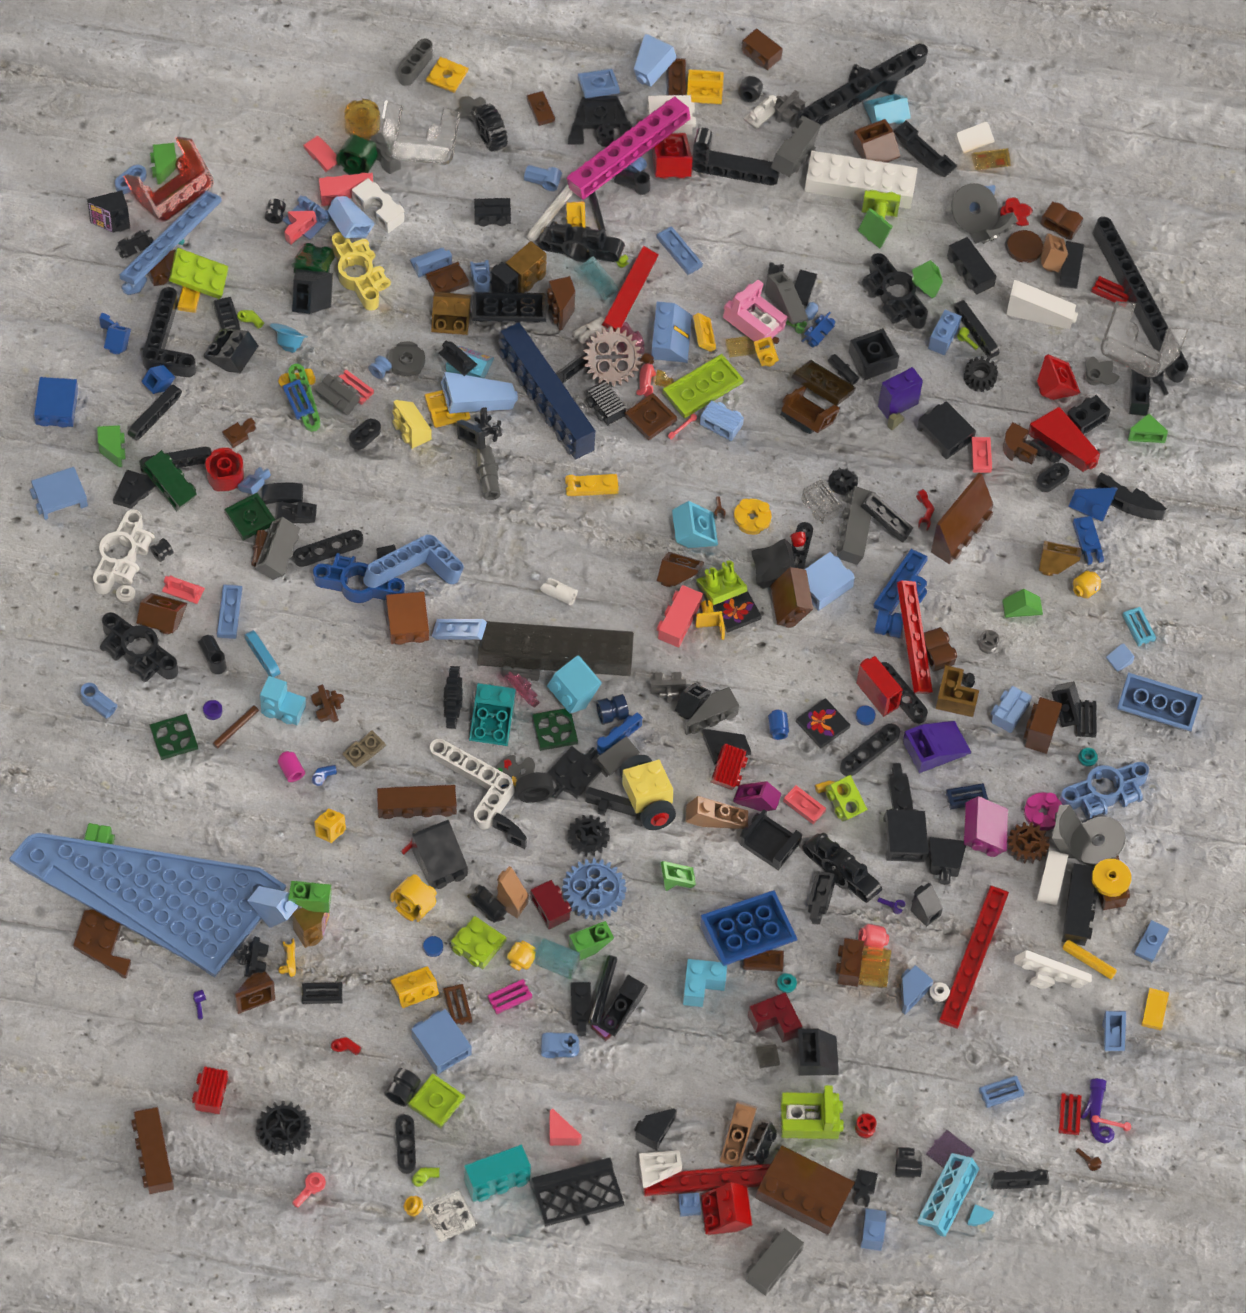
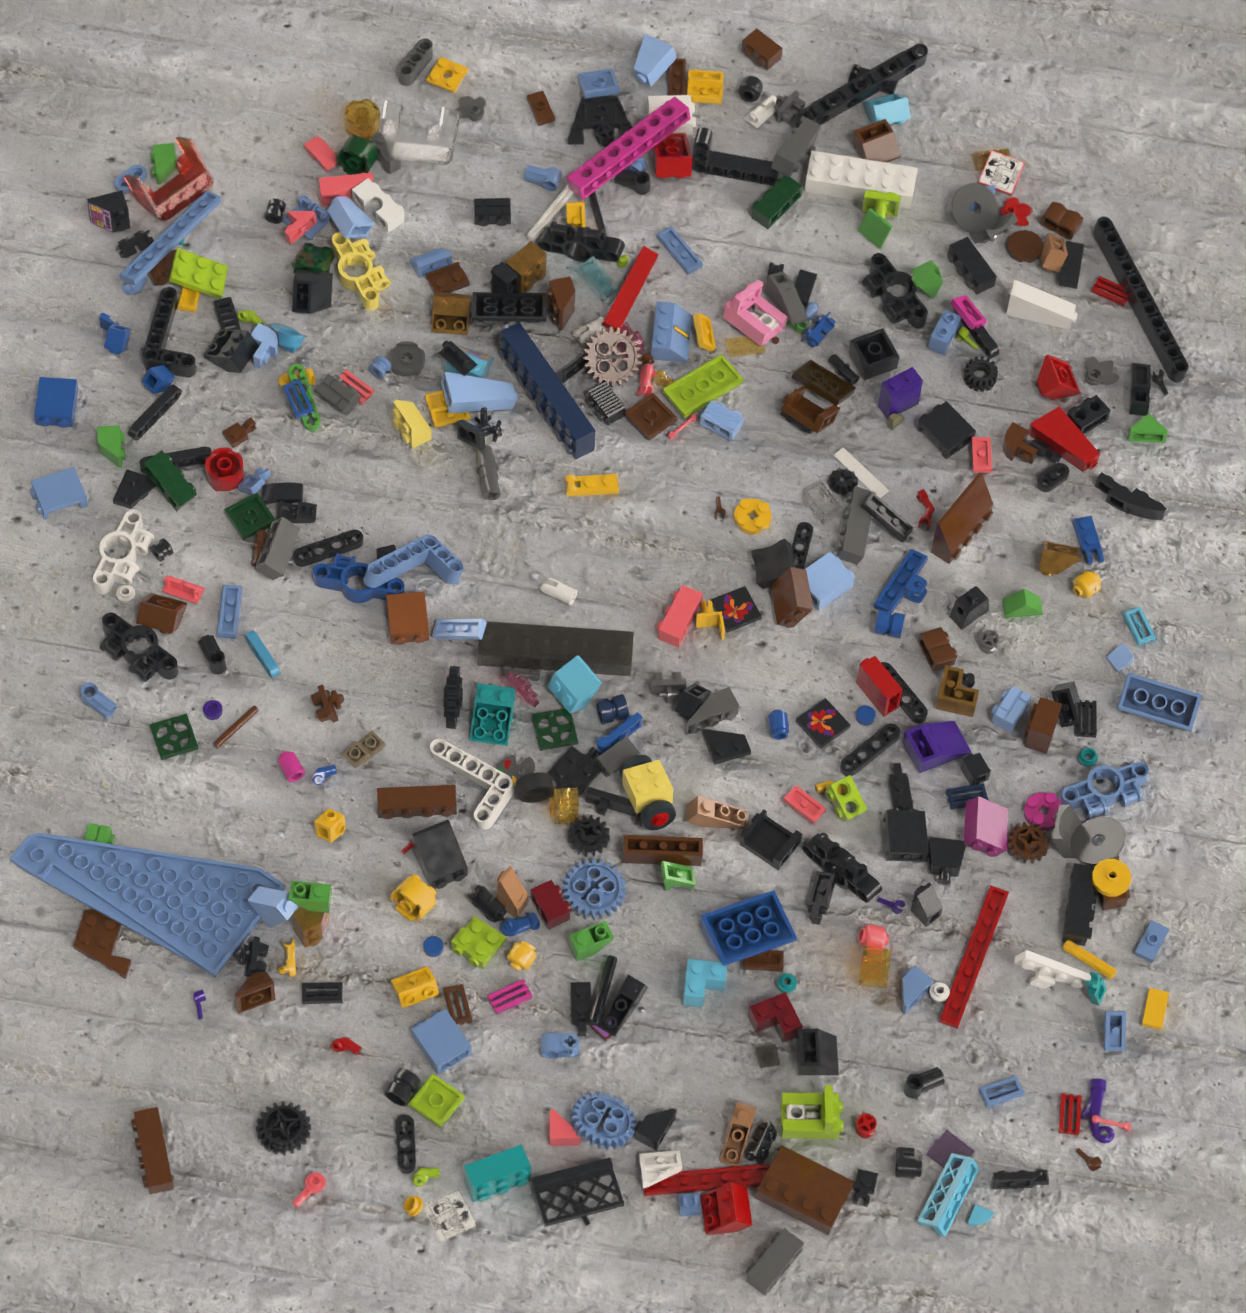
red brick [192,1066,229,1115] -> none
medium azure brick [260,676,306,725] -> none
black plate [349,418,381,450] -> none
medium blue piece [470,260,490,292] -> none
black gear [474,103,508,152] -> none
black slope [493,813,527,849] -> none
clear light blue brick [535,938,580,979] -> none
reddish brown slope [657,551,704,587] -> none
medium azure slope [672,501,718,548] -> none
lime plate [696,560,747,605] -> none
red brick [710,744,748,790] -> none
magenta slope [733,781,782,812] -> none
yellow brick [754,336,779,367] -> none
red hinge [790,532,806,547] -> none
reddish brown brick [835,938,864,987] -> none
medium blue slope [861,1208,886,1251] -> none
black slope [894,120,958,177] -> none
red plate [897,580,933,694] -> none
white slope [955,122,994,154] -> none
white beam [1037,850,1068,906] -> none
blue wing [1068,487,1118,522] -> none
clear windscreen [1100,301,1188,377] -> none
none -> light blue brick [251,323,278,369]
none -> blue piece [501,913,540,937]
none -> clear yellow brick [550,788,579,824]
none -> medium blue gear [570,1091,636,1150]
none -> reddish brown brick [623,835,703,866]
none -> dark green brick [751,175,803,229]
none -> white sticker [834,448,889,498]
none -> black piece [904,1067,945,1098]
none -> black torso [949,586,989,630]
none -> dark pink tile [950,295,987,330]
none -> black brick [961,752,991,785]
none -> tile [978,150,1025,196]
none -> teal plate [1085,972,1107,1005]

